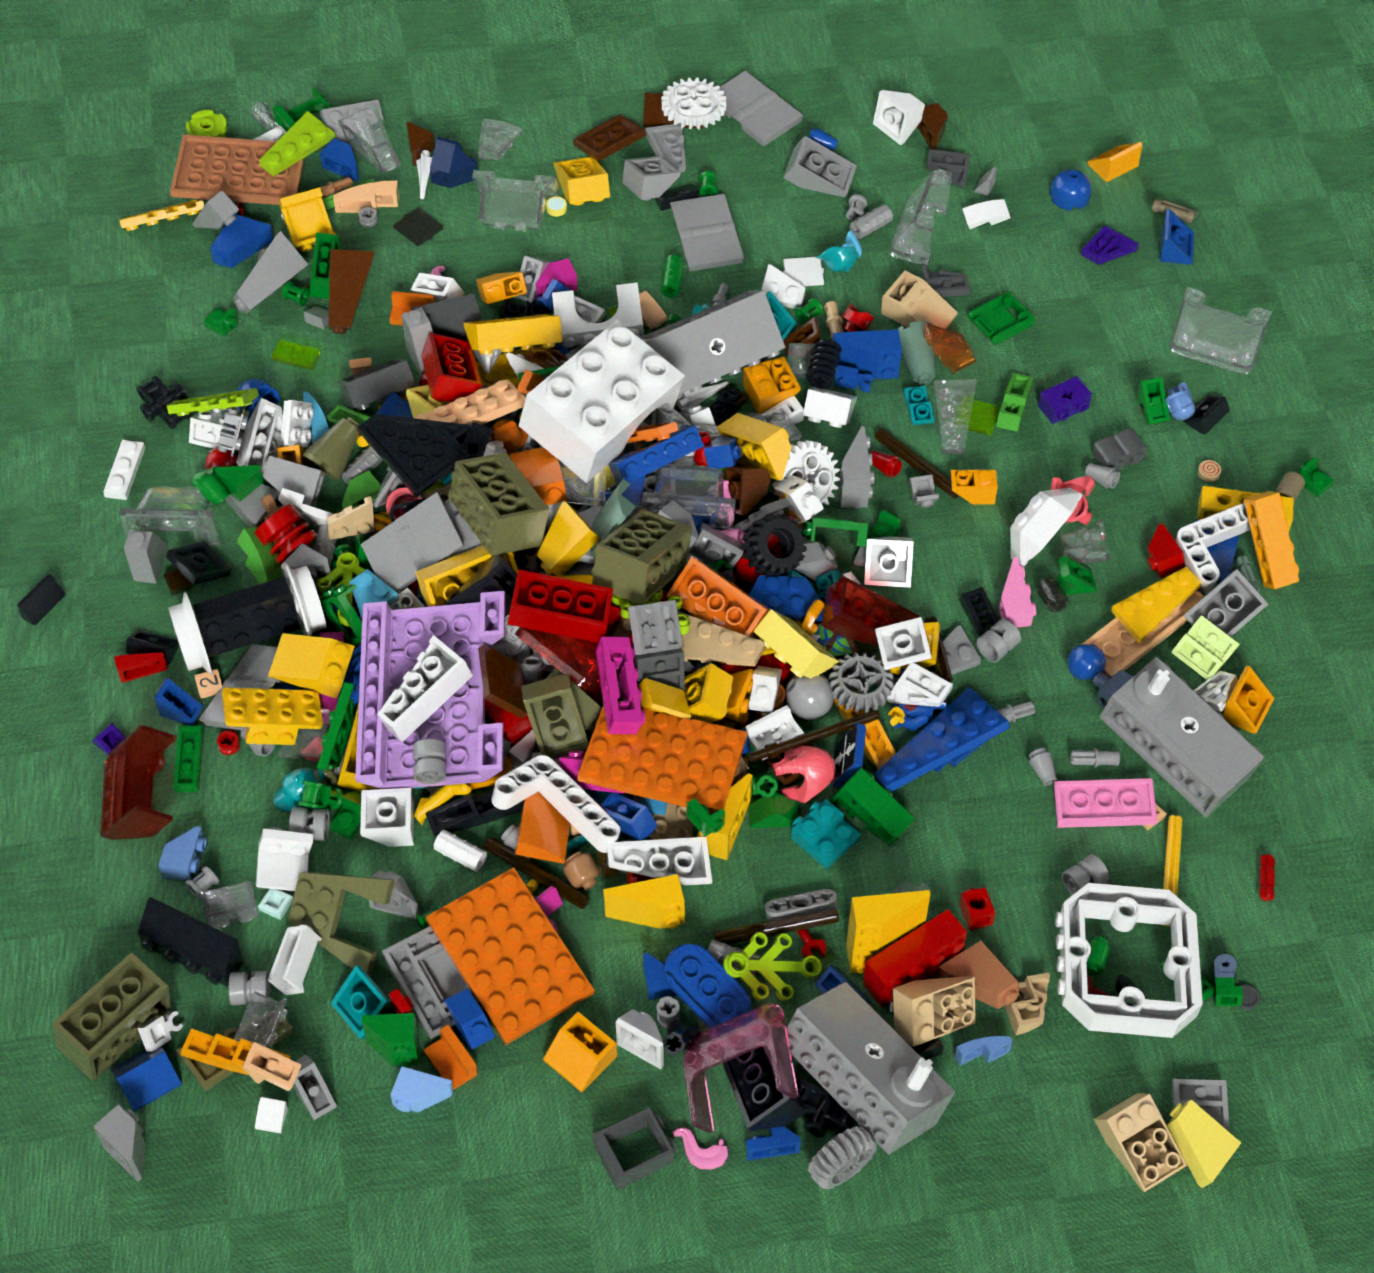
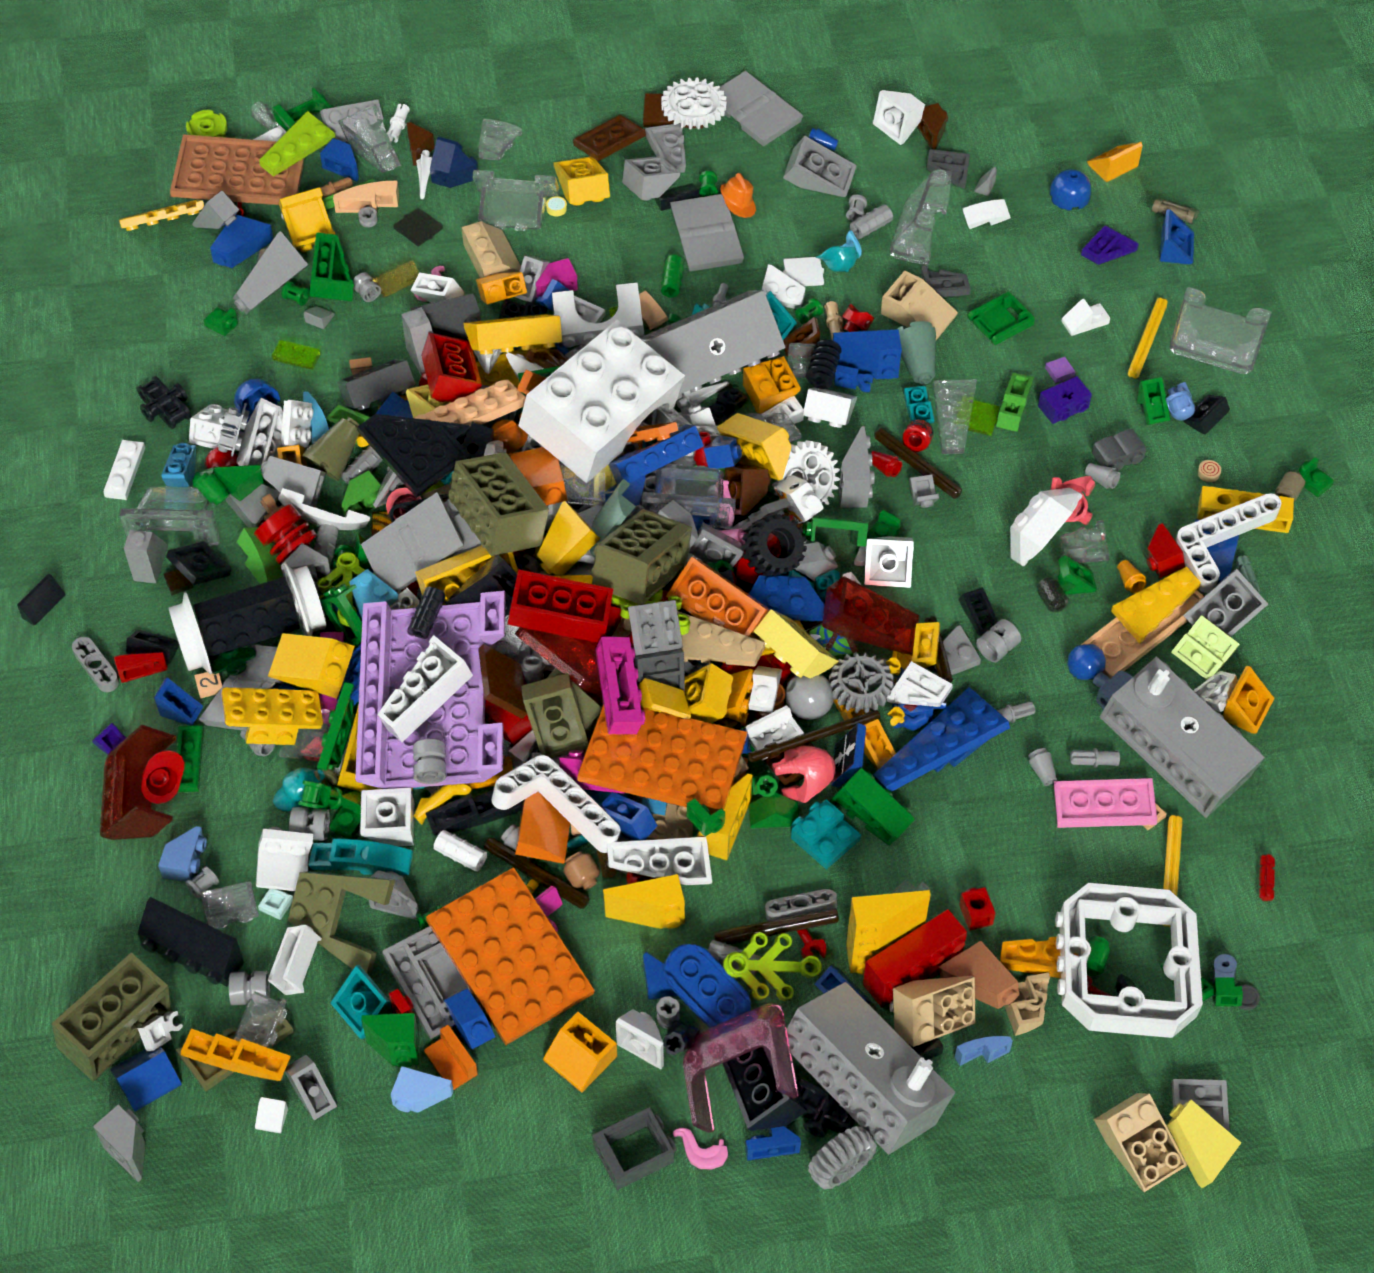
lime wing [167,388,259,416] -> none
red bush [217,731,240,755] -> none
light nougat slope [242,1042,301,1091] -> none
tan wing [326,496,374,540] -> none
reddish brown slope [328,249,374,334] -> none
orange panel [389,291,435,326] -> none
light orange arm [801,599,824,635] -> none
white slope [875,617,932,670] -> none
clear orange slope [924,323,976,374] -> none
light orange slope [950,470,998,504] -> none
bright pink slope [999,557,1036,628] -> none
light grey wheel [1061,854,1110,895] -> none
light orange brick [1244,491,1299,589] -> none
none -> light grey beam [72,637,119,692]
none -> red piece [141,750,185,804]
none -> dark azure slope [161,443,196,489]
none -> dark green plate [211,647,256,676]
none -> teal slope [309,839,413,875]
none -> light grey wheel [353,272,381,302]
none -> clear yellow panel [372,260,419,298]
none -> white pin [386,104,410,143]
none -> black axle [408,587,446,639]
none -> tan slope [461,221,521,278]
none -> orange piece [720,173,756,218]
none -> red head [903,419,933,452]
none -> light orange wing [1000,936,1079,978]
none -> medium lavender tile [1045,357,1075,383]
none -> white slope [1061,299,1110,336]
none -> light orange cone [1117,560,1146,593]
none -> yellow axle [1128,297,1168,379]

